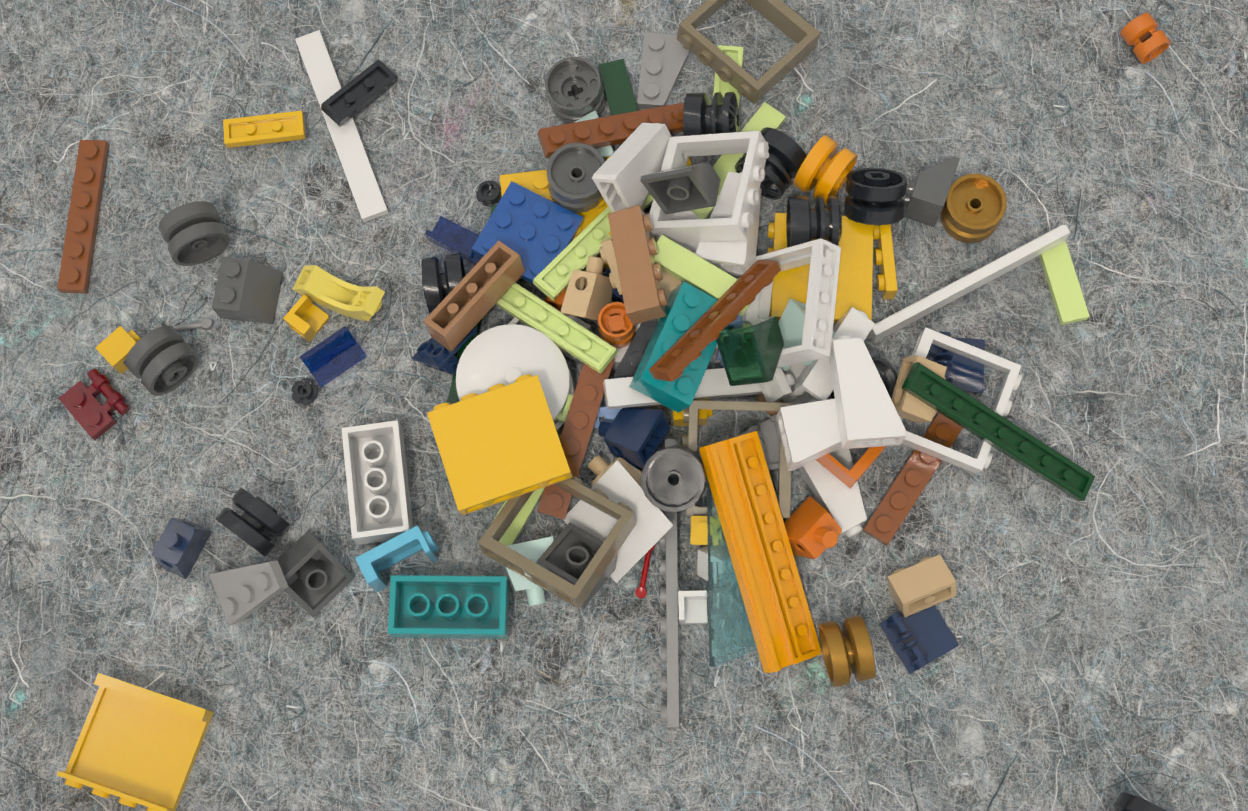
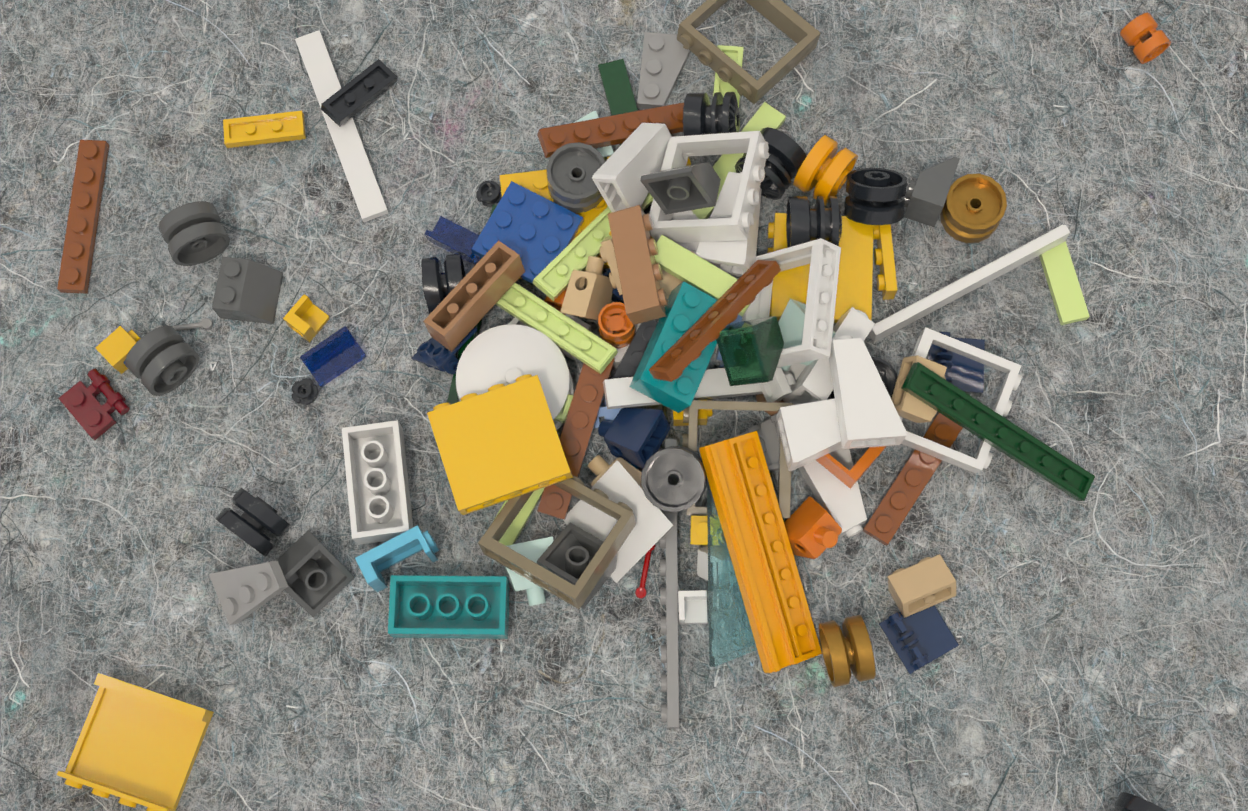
dark blue torso [152,518,212,579] -> none
light yellow arch [292,265,385,321] -> none
dark grey wheel [545,57,606,124] -> none

